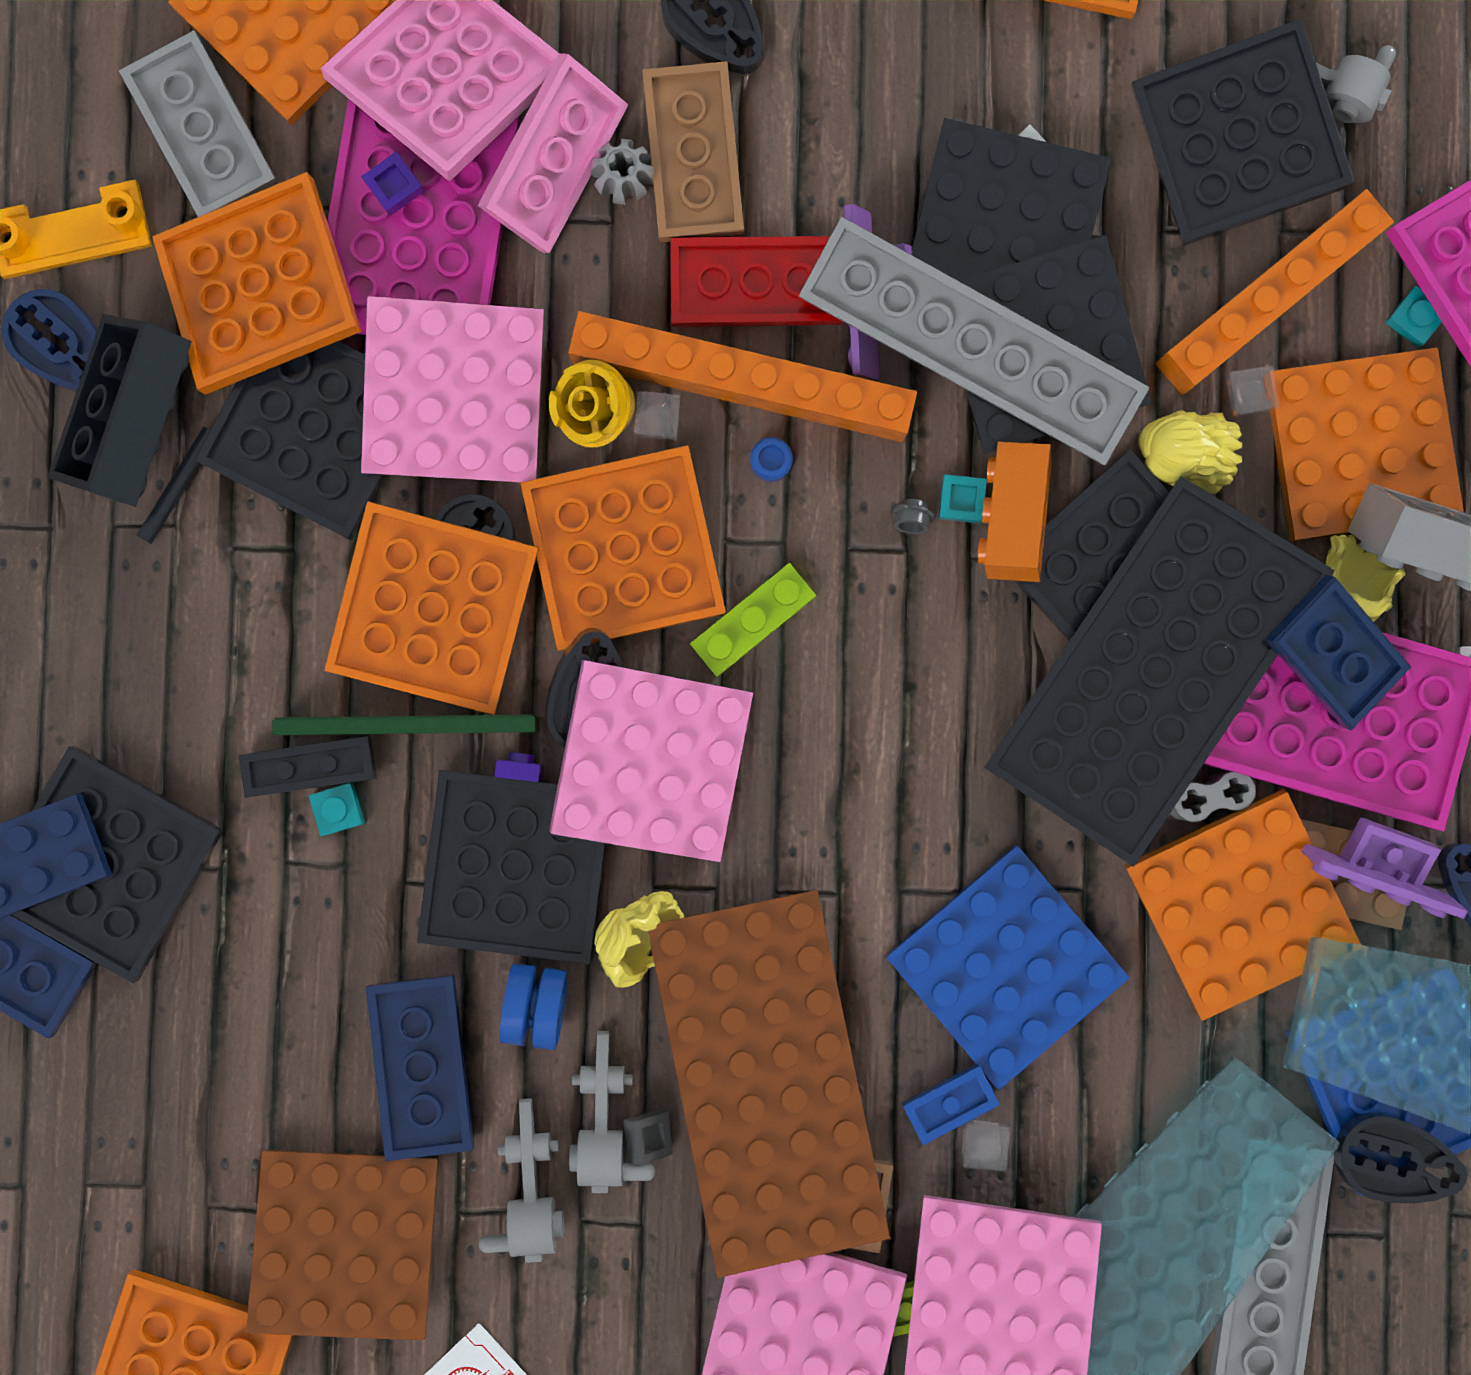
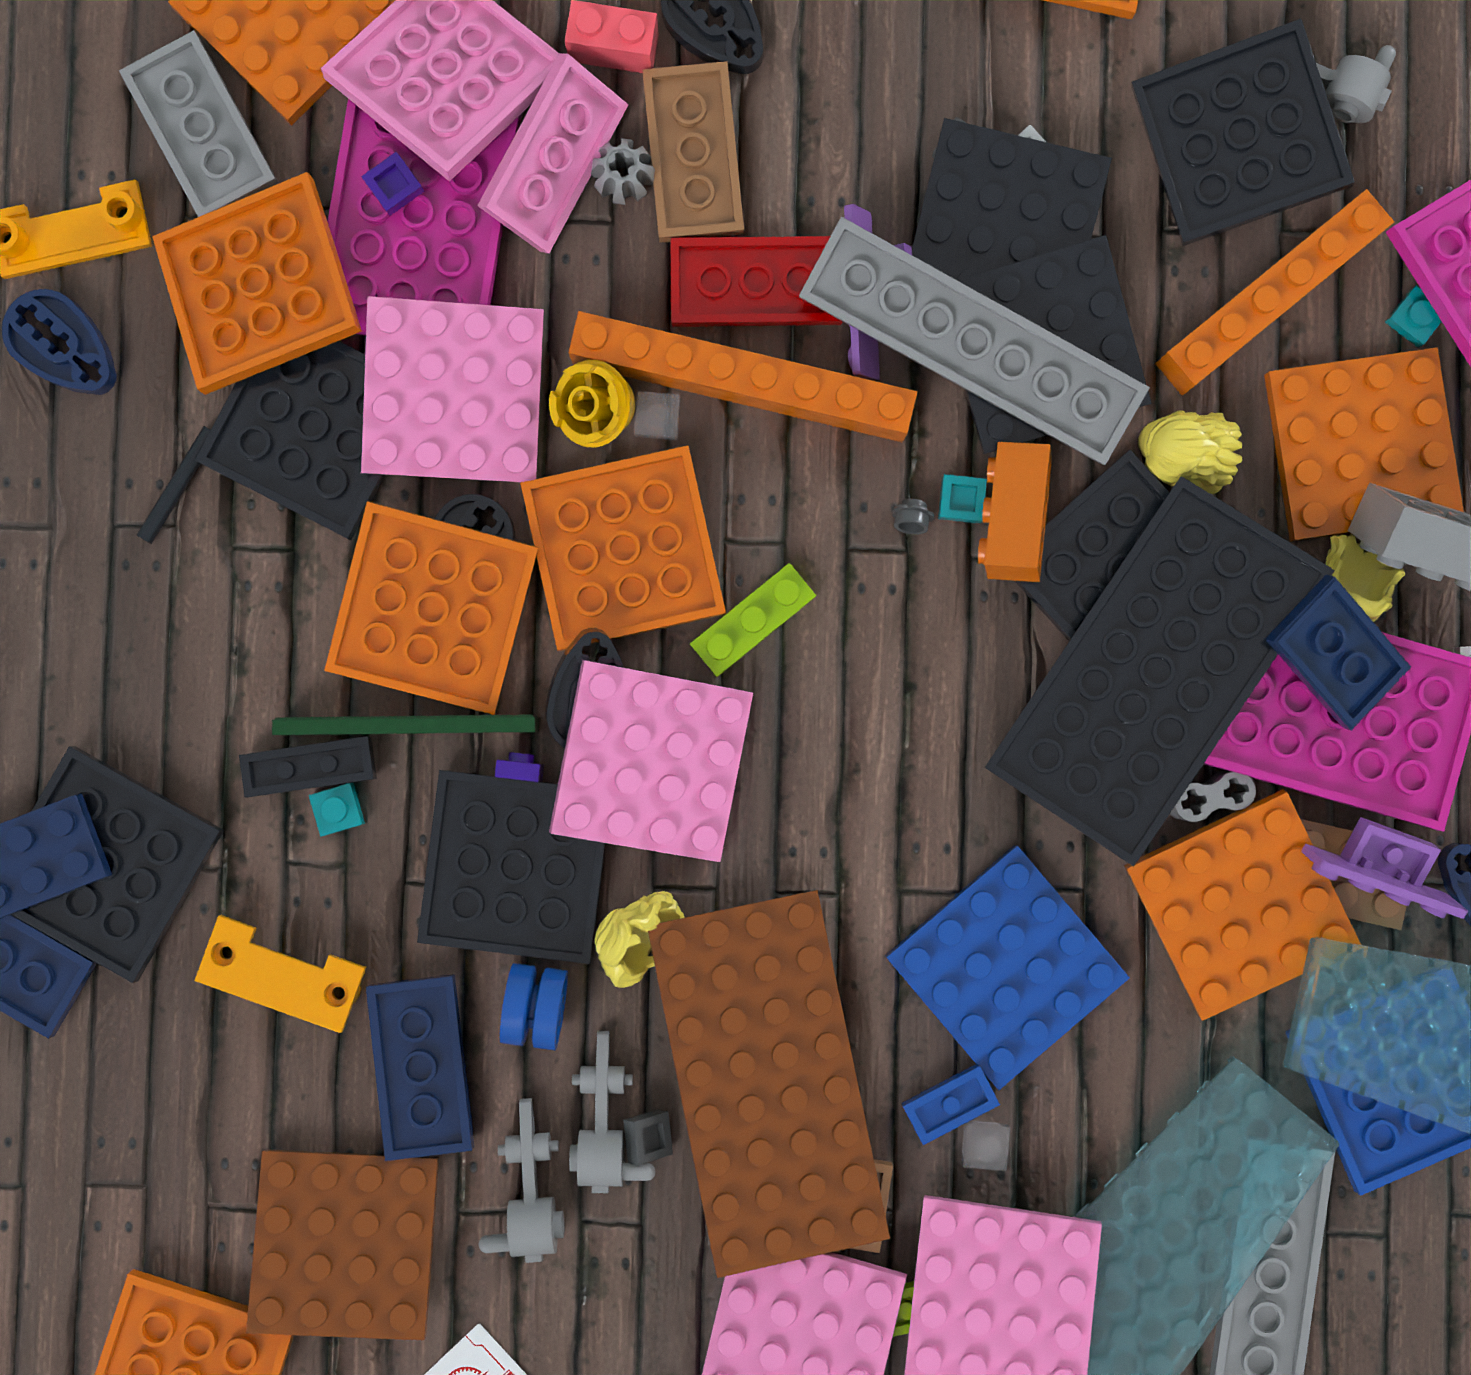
black brick [47,314,192,507] -> none
blue tile [750,437,793,482] -> none
clear plate [1226,365,1280,417] -> none
black piece [1334,1112,1467,1204] -> none
none -> light orange brick [194,915,366,1033]
none -> coral brick [564,0,659,73]

